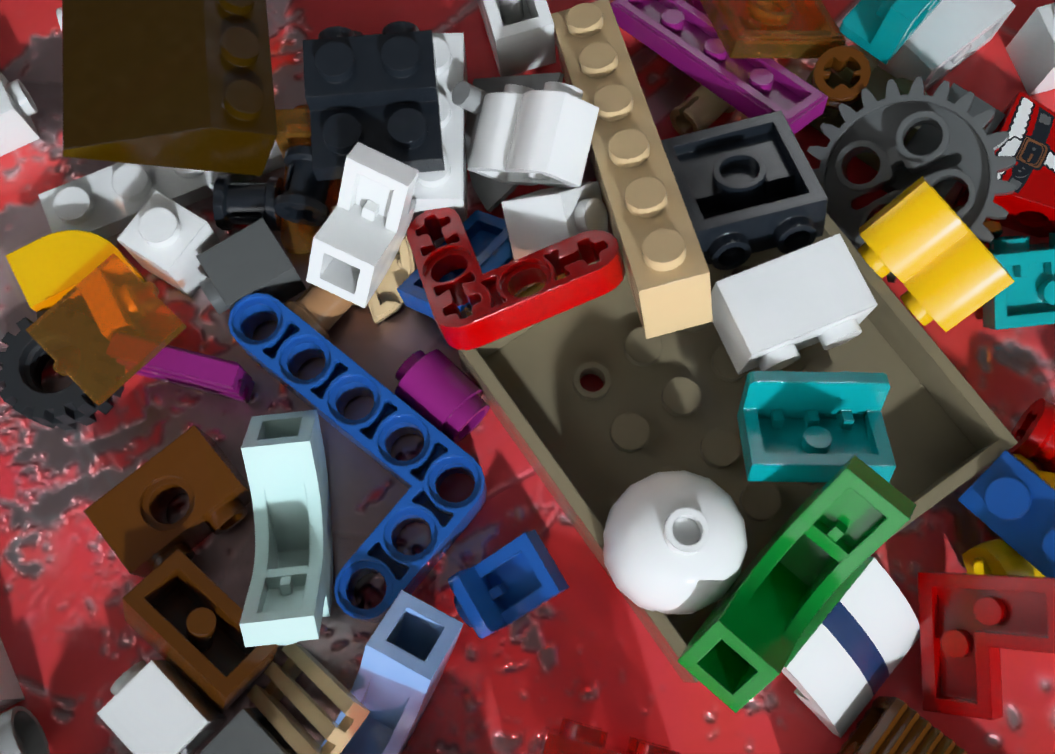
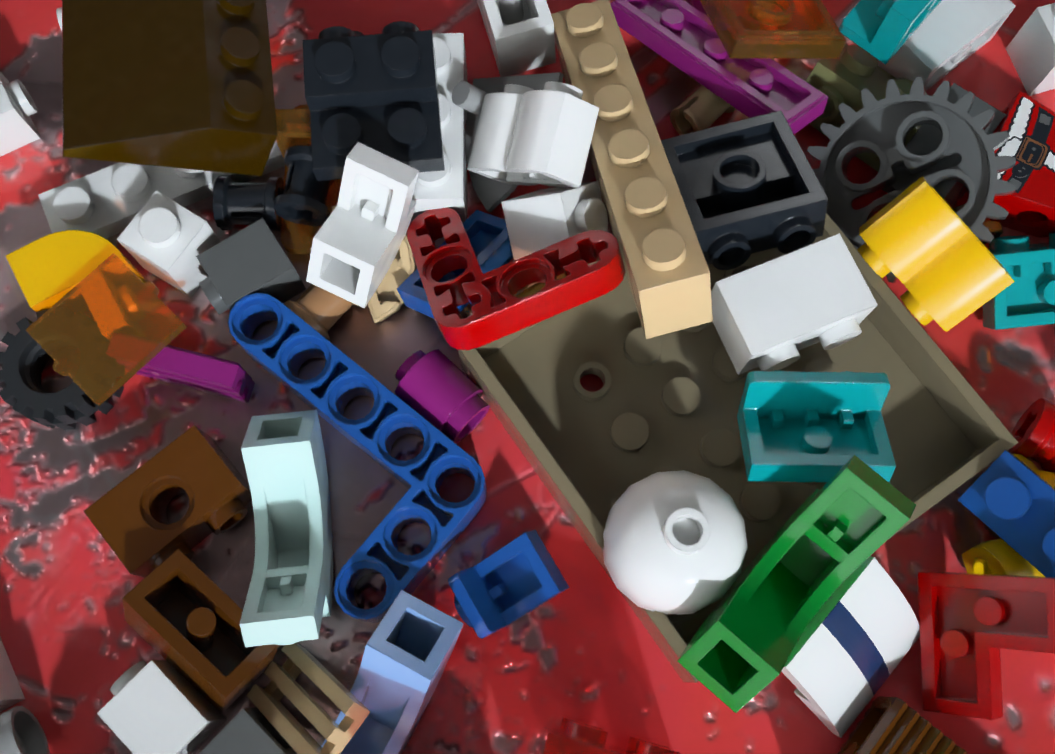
reddish brown bush [811,45,871,109] -> none

